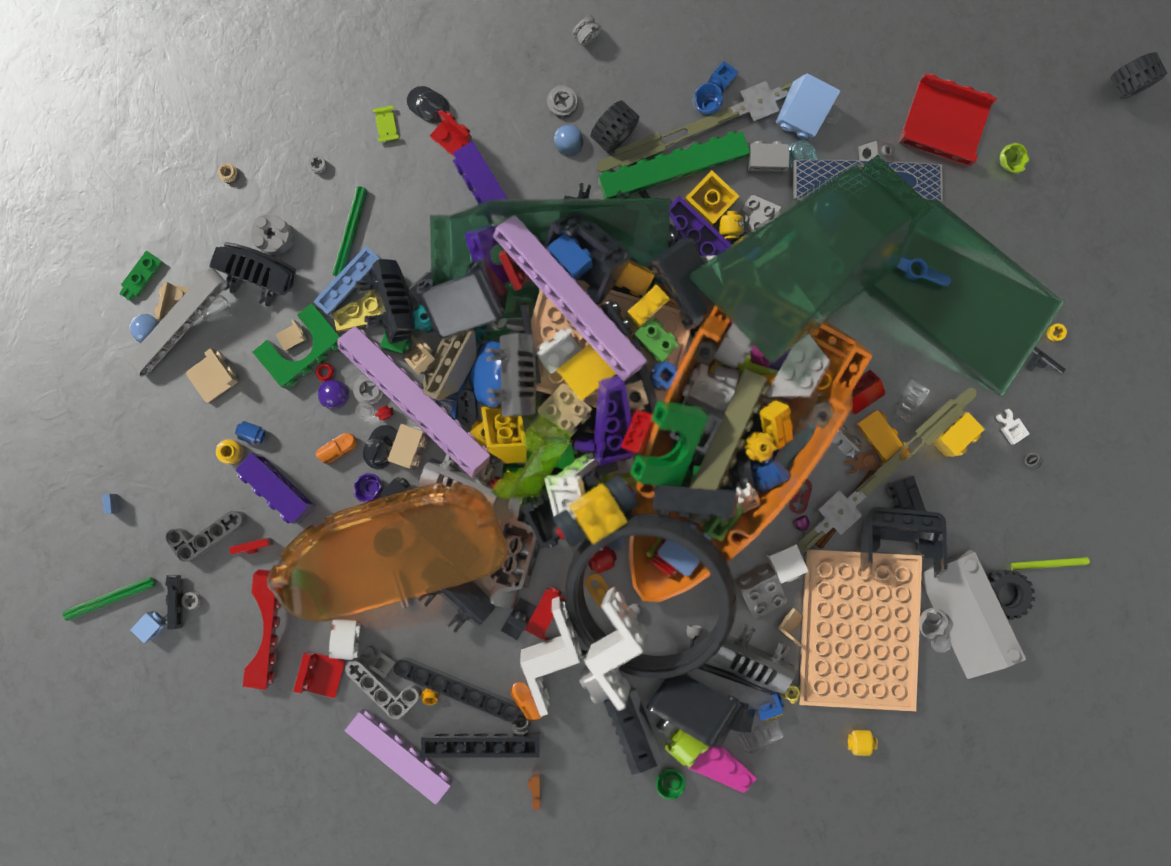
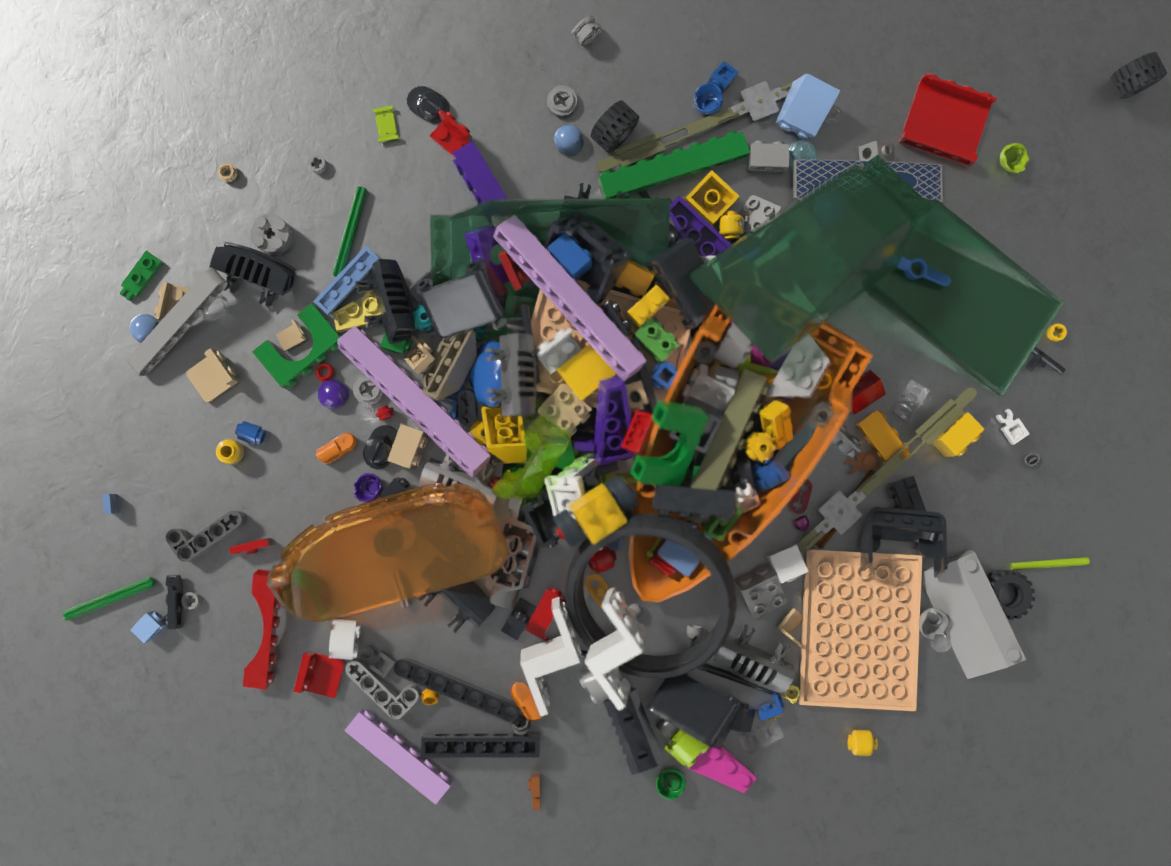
dark purple brick [235,453,316,524] -> none

